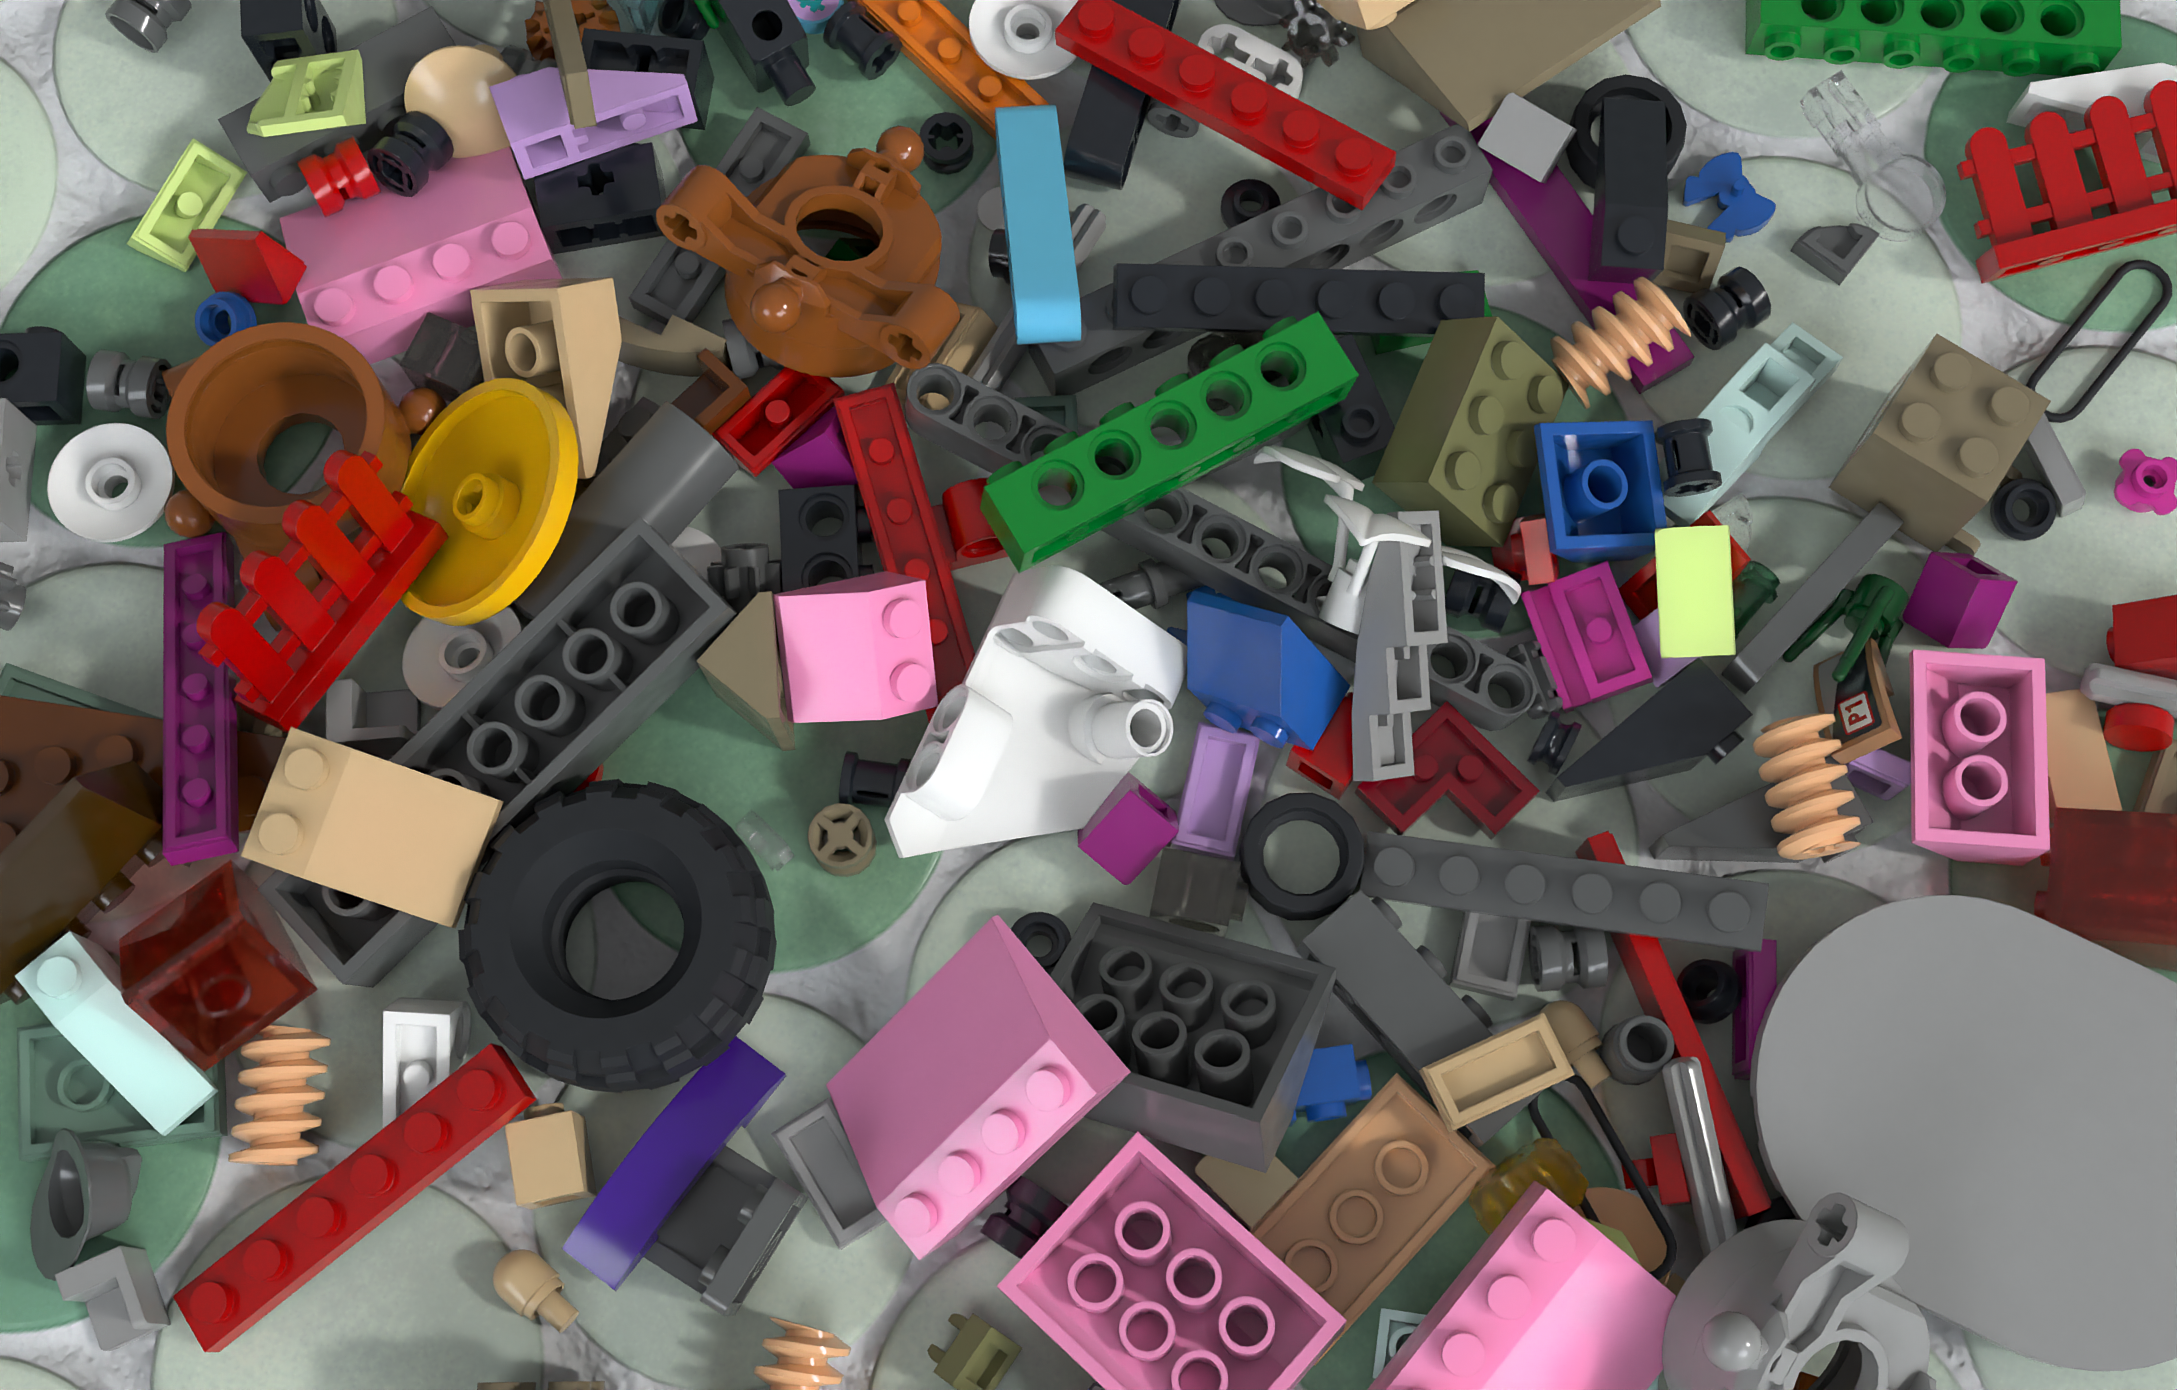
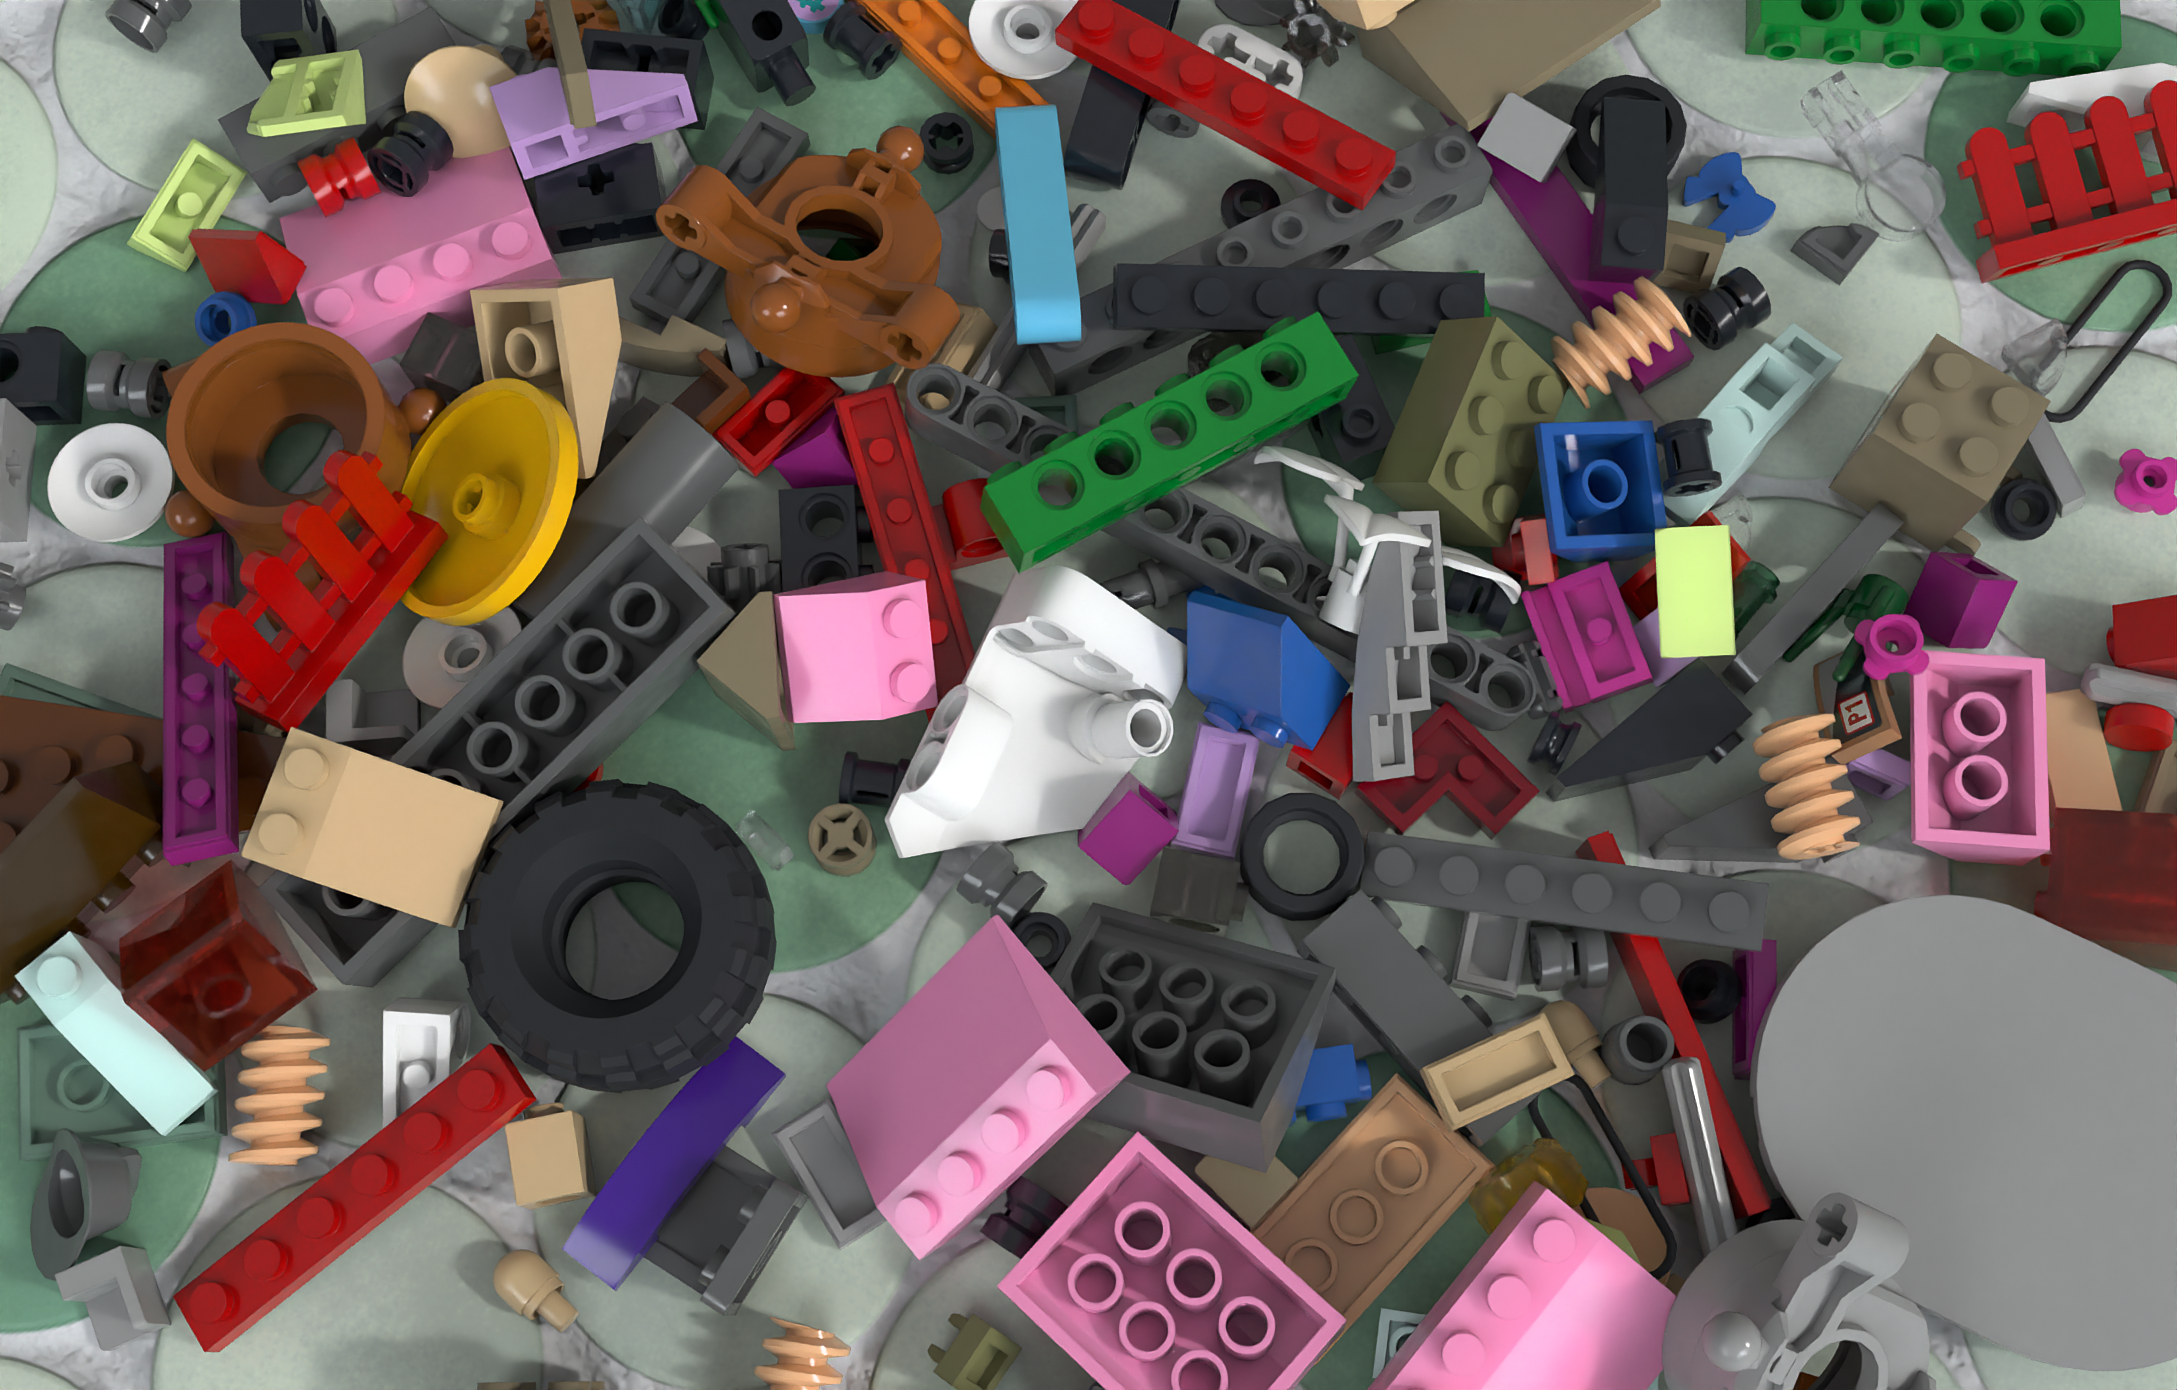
none -> dark grey wheel [956,841,1048,929]
none -> dark pink plate [1854,614,1929,680]
none -> clear tile [2001,318,2067,397]

